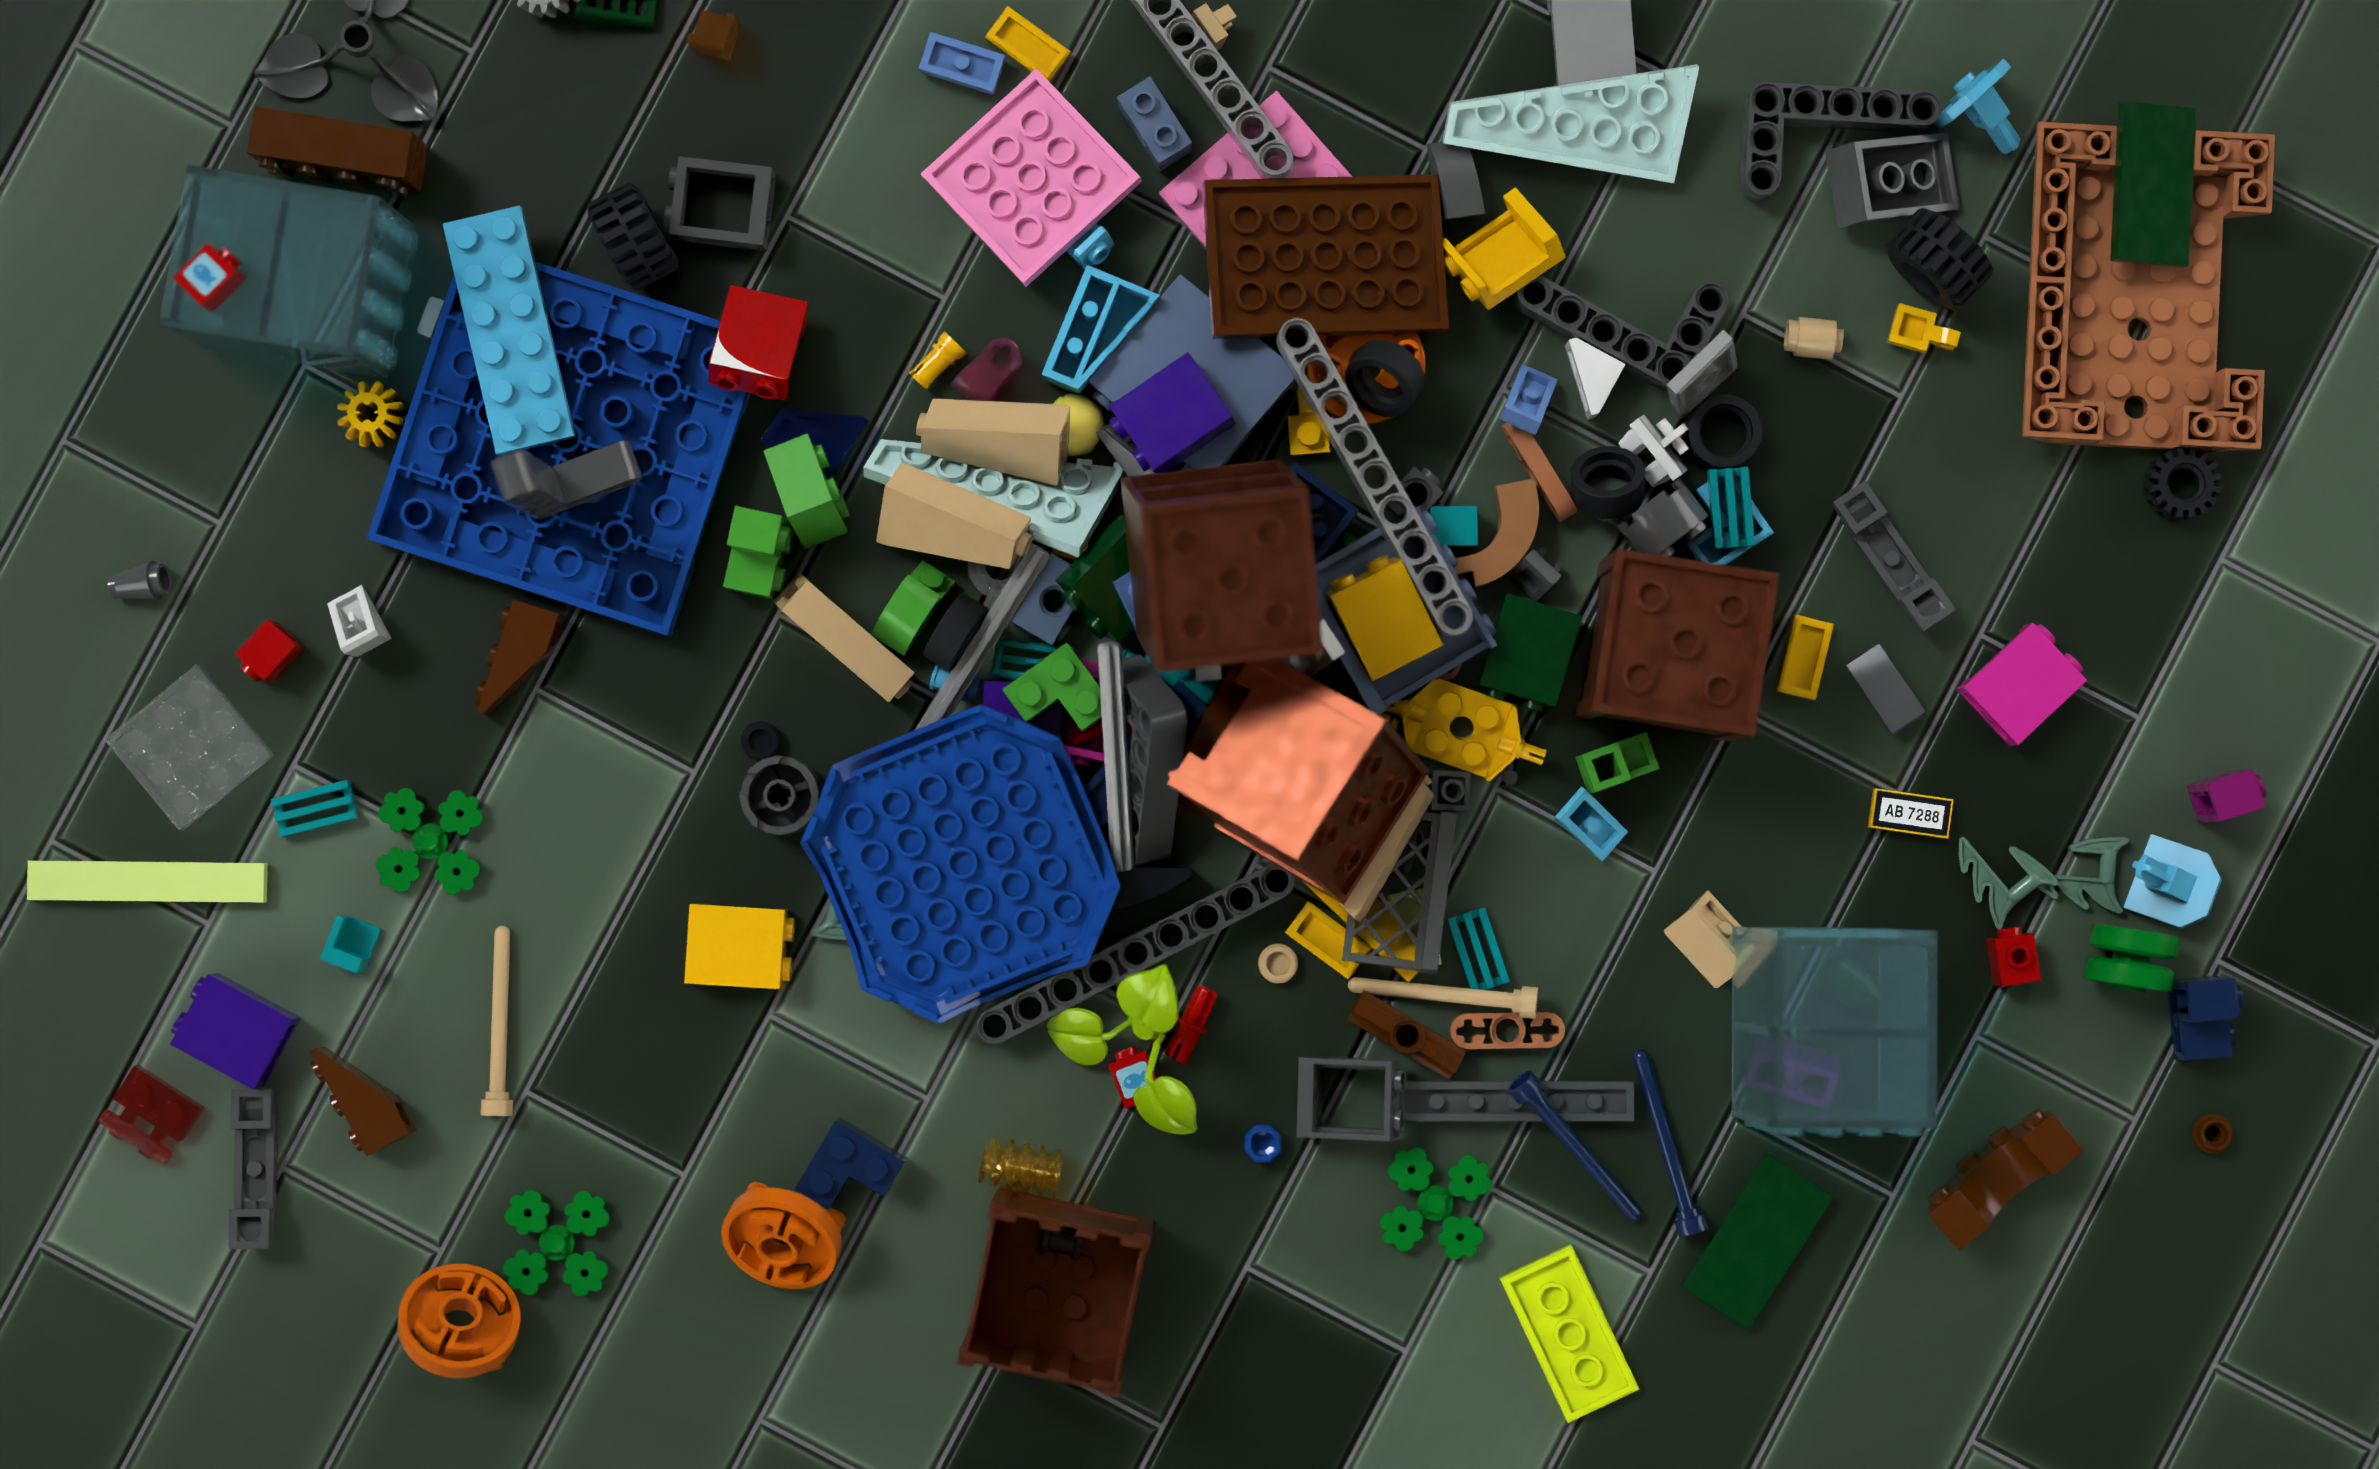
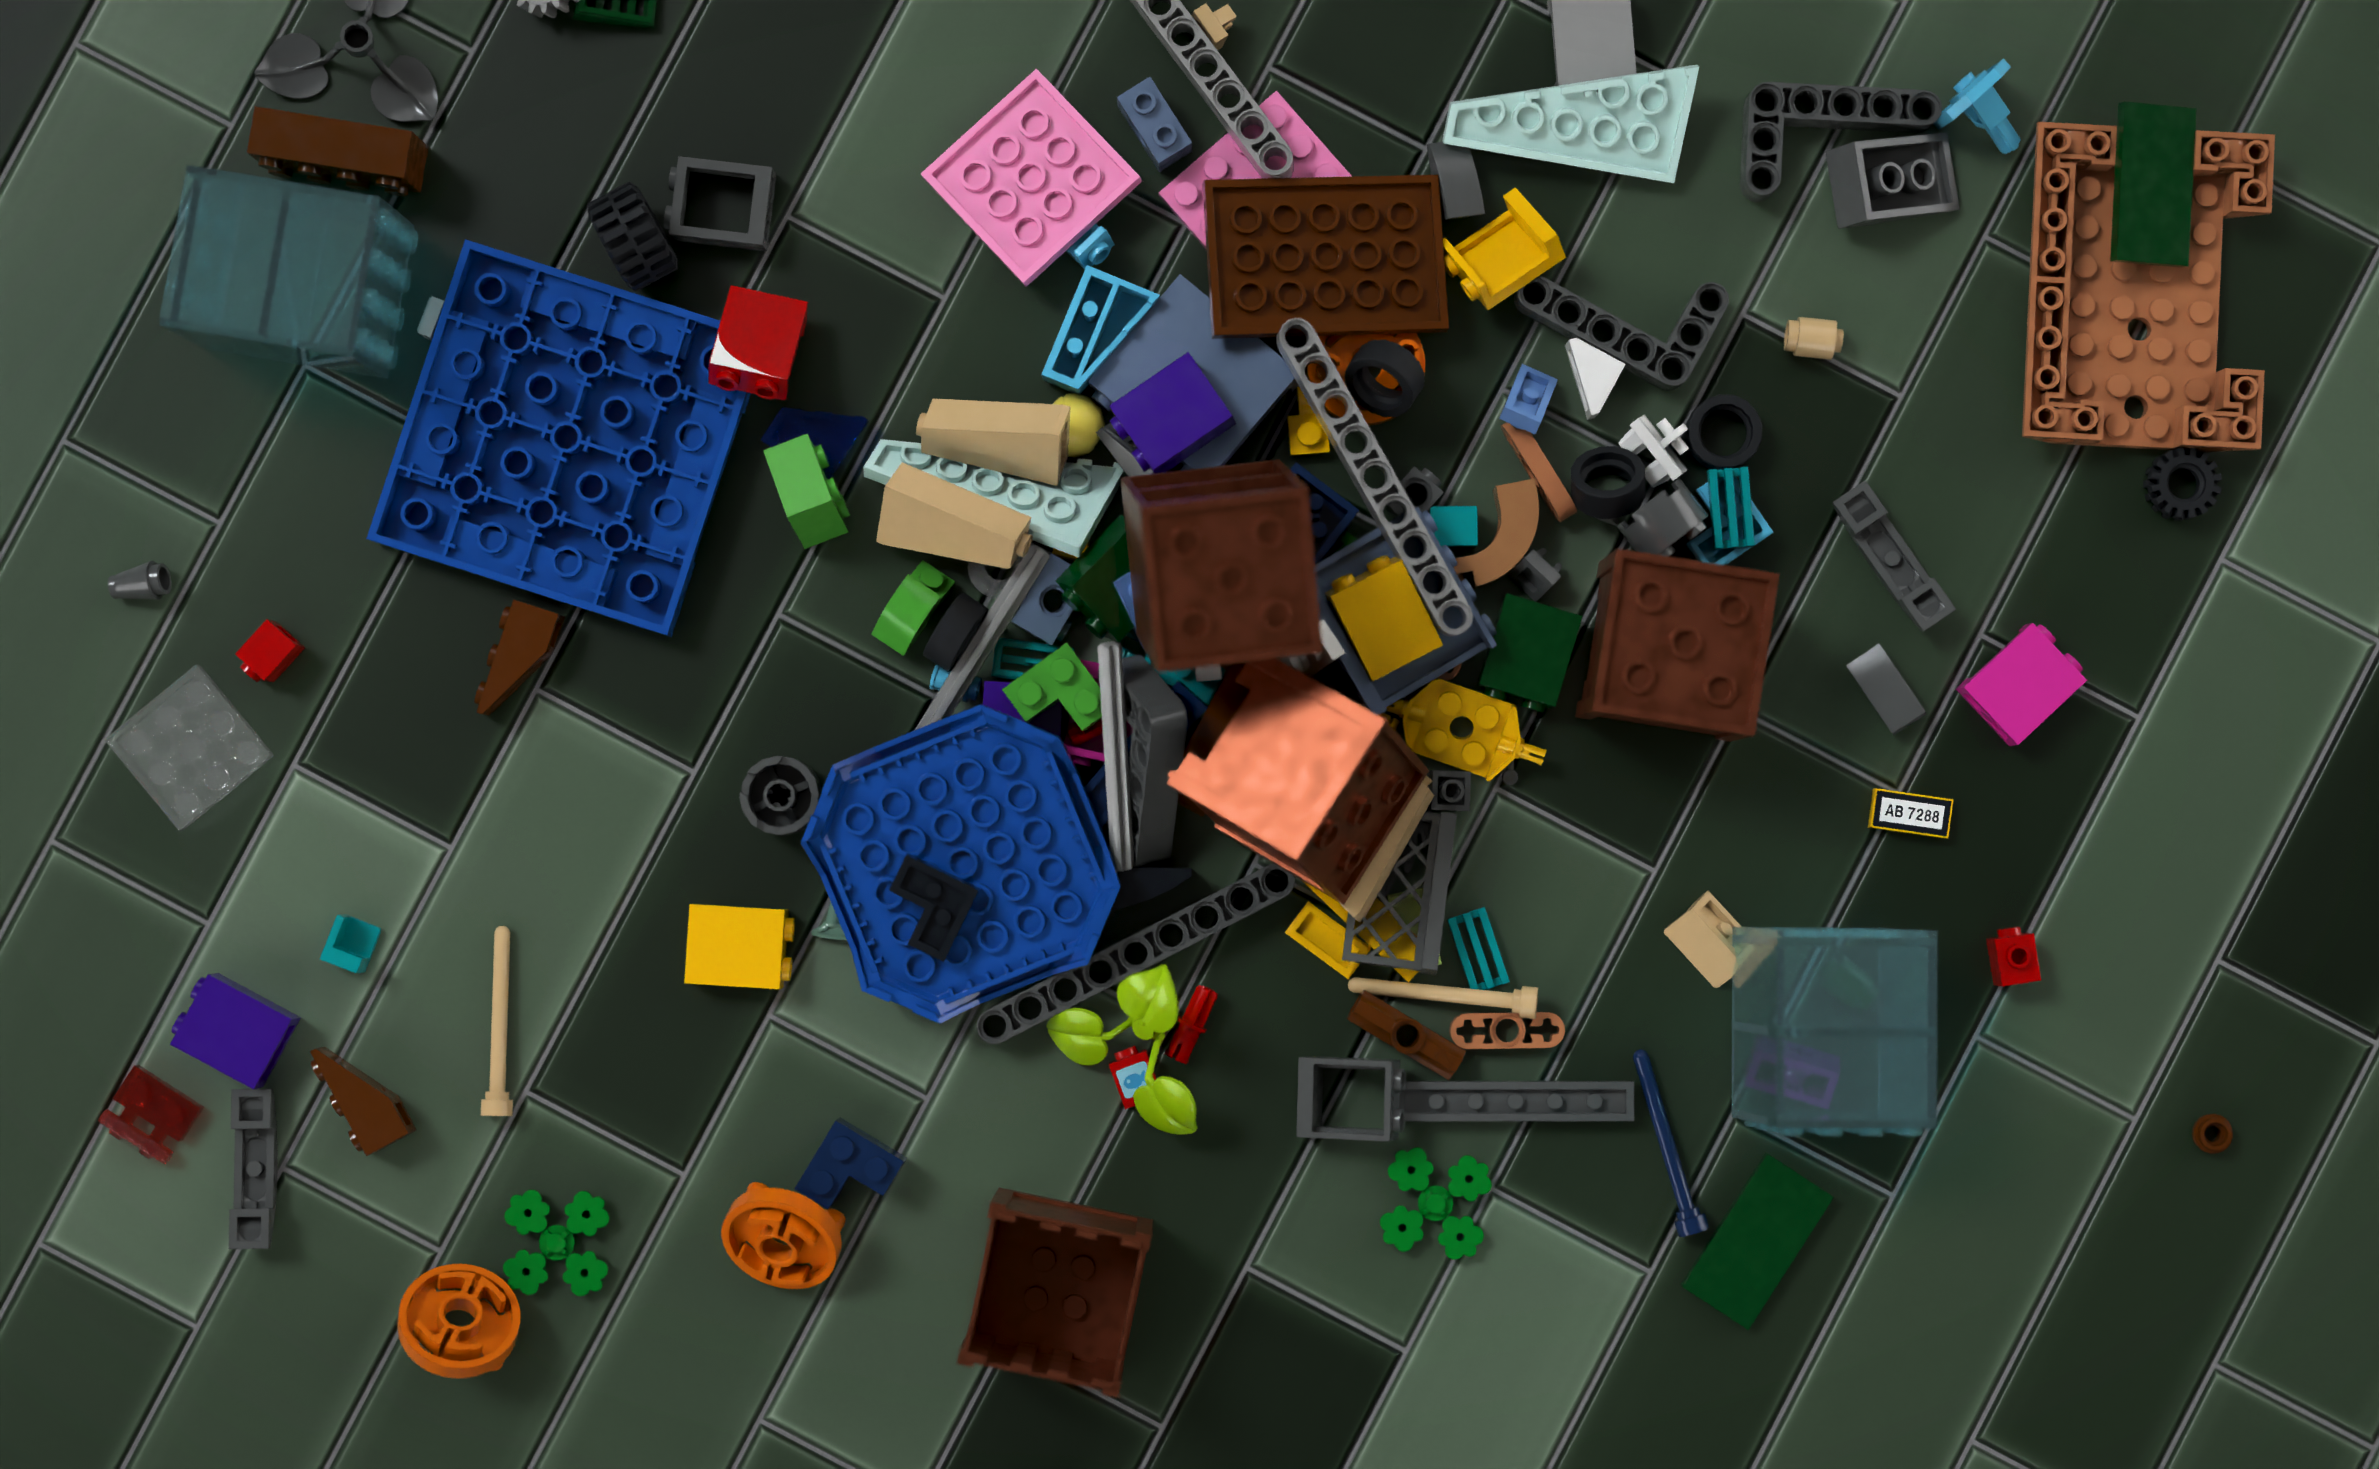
yellowish green tile [27,861,268,903] -> none
red brick [172,243,247,312] -> none
teal tile [270,780,359,838] -> none
white slope [327,585,392,657] -> none
yellow gear [337,381,405,448] -> none
green plant [375,788,483,895] -> none
medium azure plate [443,205,576,456] -> none
dark grey beam [491,440,643,519] -> none
clear orange panel [686,10,741,61] -> none
bright green brick [723,506,795,600] -> none
black tile [741,721,782,761] -> none
tan slope [773,572,915,702] -> none
yellow pin [909,331,967,390] -> none
medium blue plate [918,32,1006,95] -> none
clear pink piece [951,337,1023,401] -> none
clear yellow piece [978,1135,1064,1199] -> none
yellow tile [985,6,1071,83] -> none
dark grey bush [1038,1226,1083,1260] -> none
blue tile [1244,1124,1281,1162] -> none
tan tile [1258,943,1298,983] -> none
neon yellow tile [1499,1244,1639,1423] -> none
dark blue piece [1507,1070,1642,1222] -> none
medium azure slope [1555,786,1628,862] -> none
bright green brick [1575,732,1660,794] -> none
light grey tile [1666,330,1738,419] -> none
yellow tile [1775,615,1834,701] -> none
black tyre [1885,208,1993,311] -> none
yellow plate [1886,303,1961,353] -> none
reddish brown brick [1927,1108,2084,1251] -> none
sand green piece [1958,836,2058,929] -> none
sand green piece [2037,837,2129,914] -> none
green wheel [2083,924,2180,993] -> none
medium azure piece [2123,834,2222,929] -> none
dark blue brick [2167,976,2244,1061] -> none
magenta brick [2186,769,2266,823] -> none
none -> black plate [889,853,980,962]

